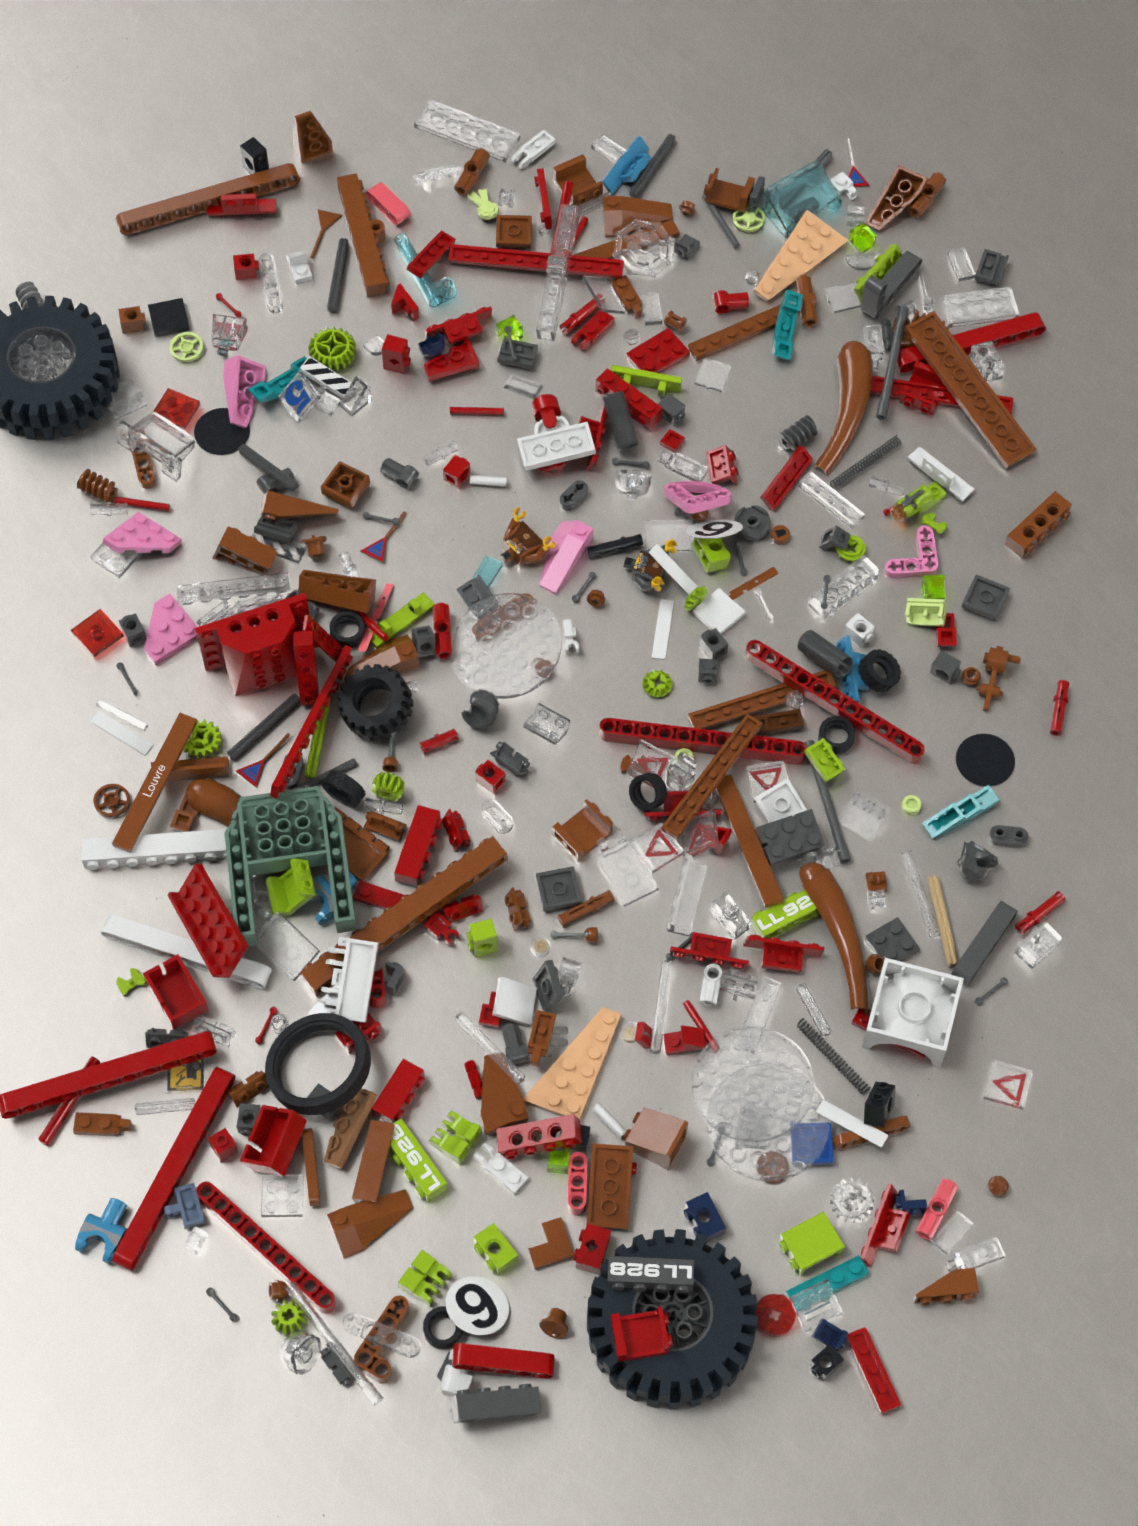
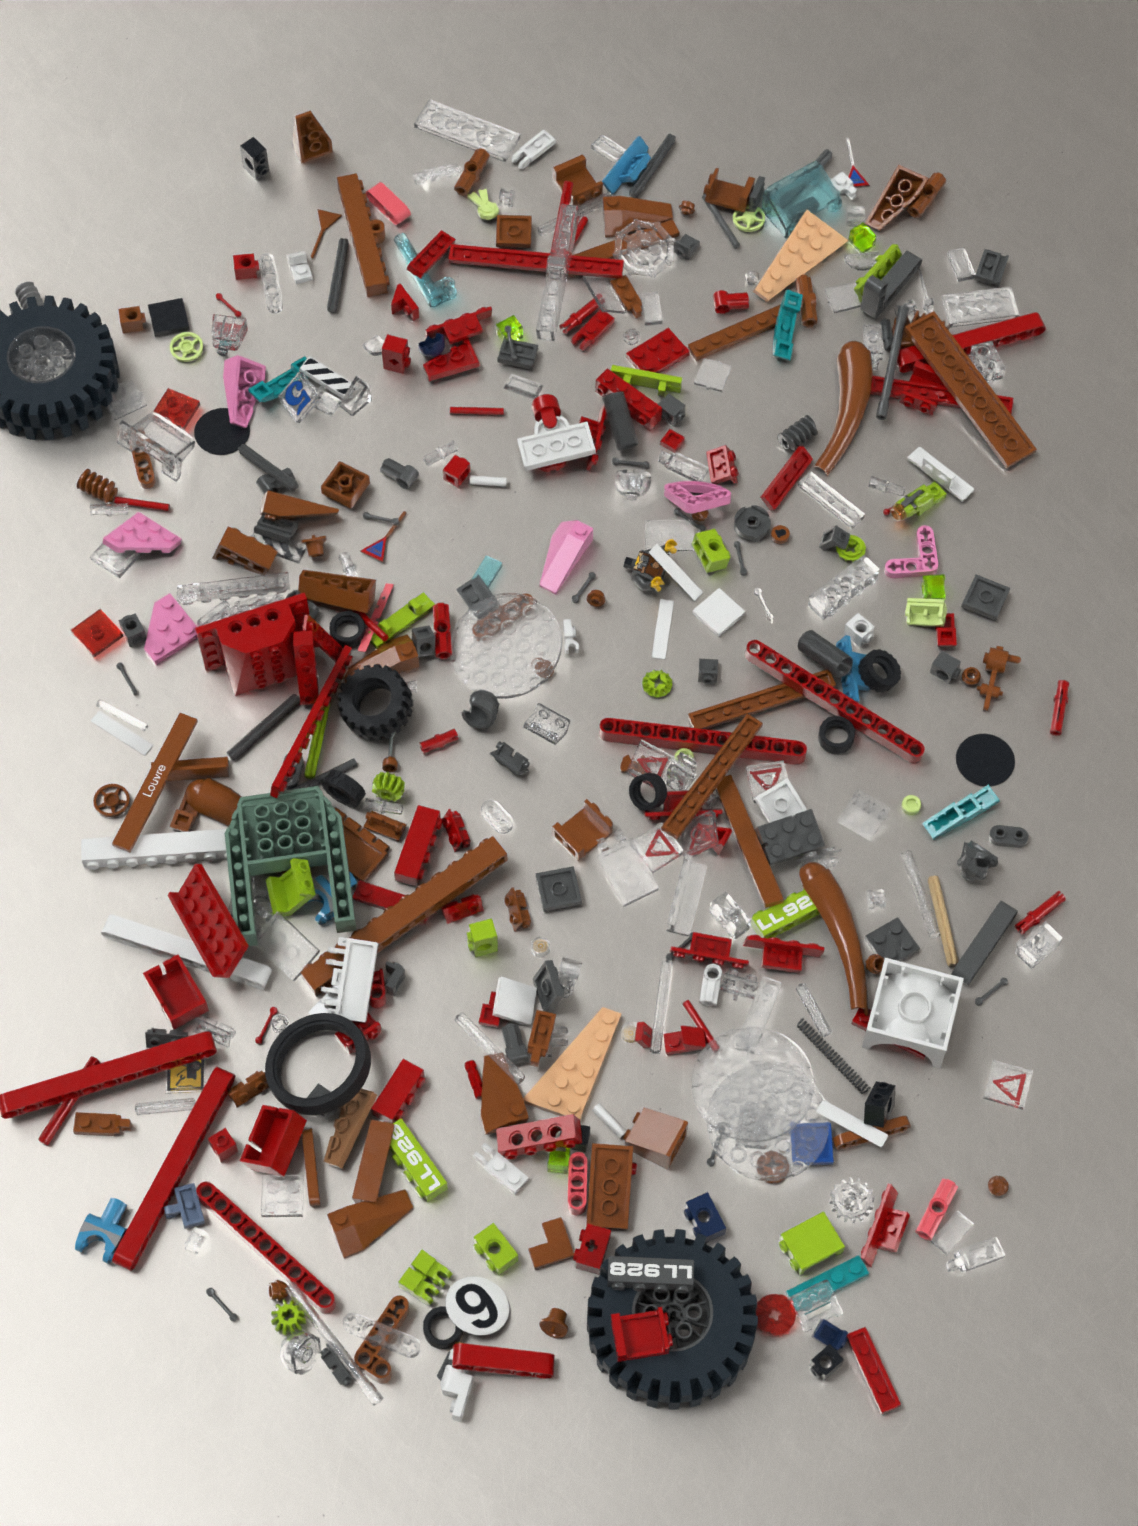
dark orange beam [115,163,300,235] -> none
lime piece [116,968,146,996] -> none
lime gear [183,719,222,759] -> none
red bracket [206,194,277,216] -> none
piece [235,733,290,788] -> none
dark grey brick [236,1103,261,1137] -> none
lime gear [308,326,357,371] -> none
red plate [424,911,459,946] -> none
lime legs [429,1111,482,1165] -> none
dark grey brick [451,1384,542,1424] -> none
red brick [475,760,506,794] -> none
torso [500,507,556,566] -> none
red plate [534,168,553,230] -> none
hinge [550,927,598,943] -> none
dark orange pin [557,890,615,927] -> none
dark grey beam [559,480,588,511] -> none
black pin [587,534,643,558] -> none
dark orange bush [664,310,687,332] -> none
lime gear [684,586,708,611] -> none
white sticker [686,520,743,539] -> none
dark grey brick [699,628,728,659] -> none
dark orange piece [729,567,778,600] -> none
reddish brown plate [752,709,804,736] -> none
clear plate [785,690,804,709] -> none
lime bracket [804,738,845,783] -> none
dark grey piece [804,740,851,864] -> none
dark grey hinge [820,575,831,609] -> none
dark grey piece [830,434,901,490] -> none
dark orange tile [865,871,887,894] -> none
dark blue bracket [895,1189,927,1217] -> none
dark orange slope [913,1268,979,1305] -> none
lime piece [921,513,947,534] -> none
dark orange brick [1005,491,1072,558] -> none

